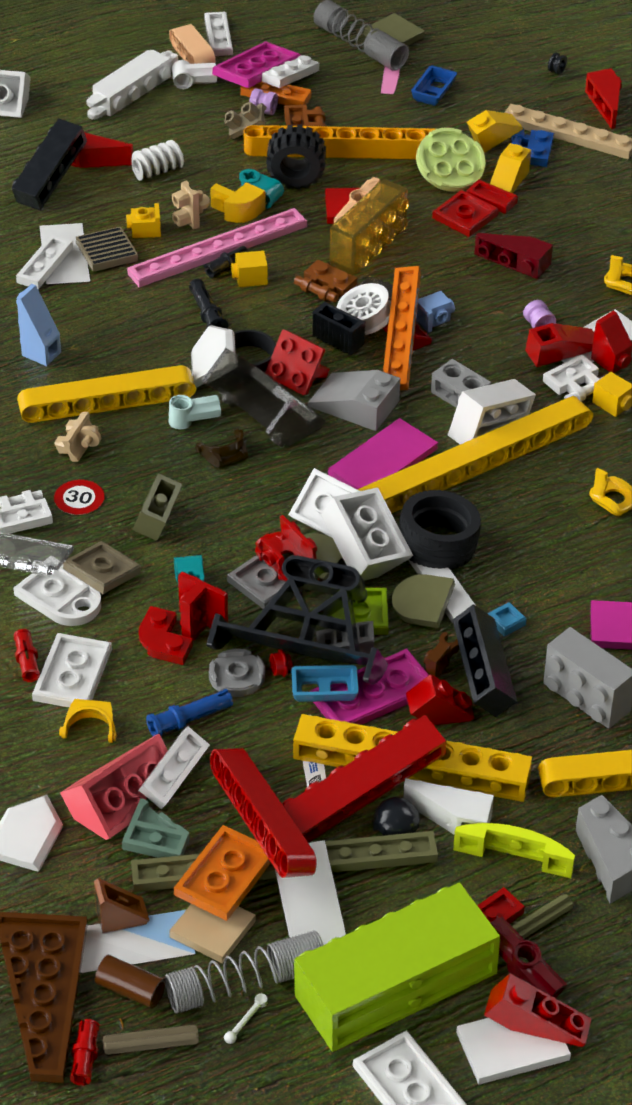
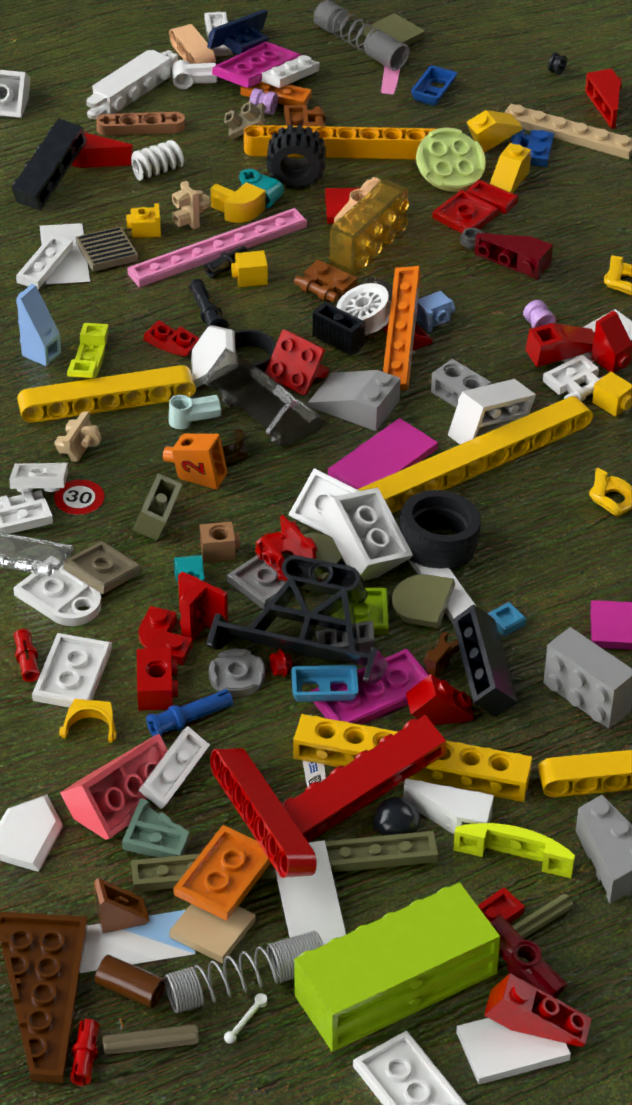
none -> white plate [10,463,68,492]
none -> neon yellow slope [67,323,109,378]
none -> nougat beam [96,112,185,136]
none -> red brick [137,648,178,711]
none -> red slope [143,320,200,356]
none -> orange torso [163,434,228,489]
none -> medium nougat brick [200,522,240,563]
none -> dark blue bracket [207,9,269,55]
none -> dark grey plate [460,228,482,249]

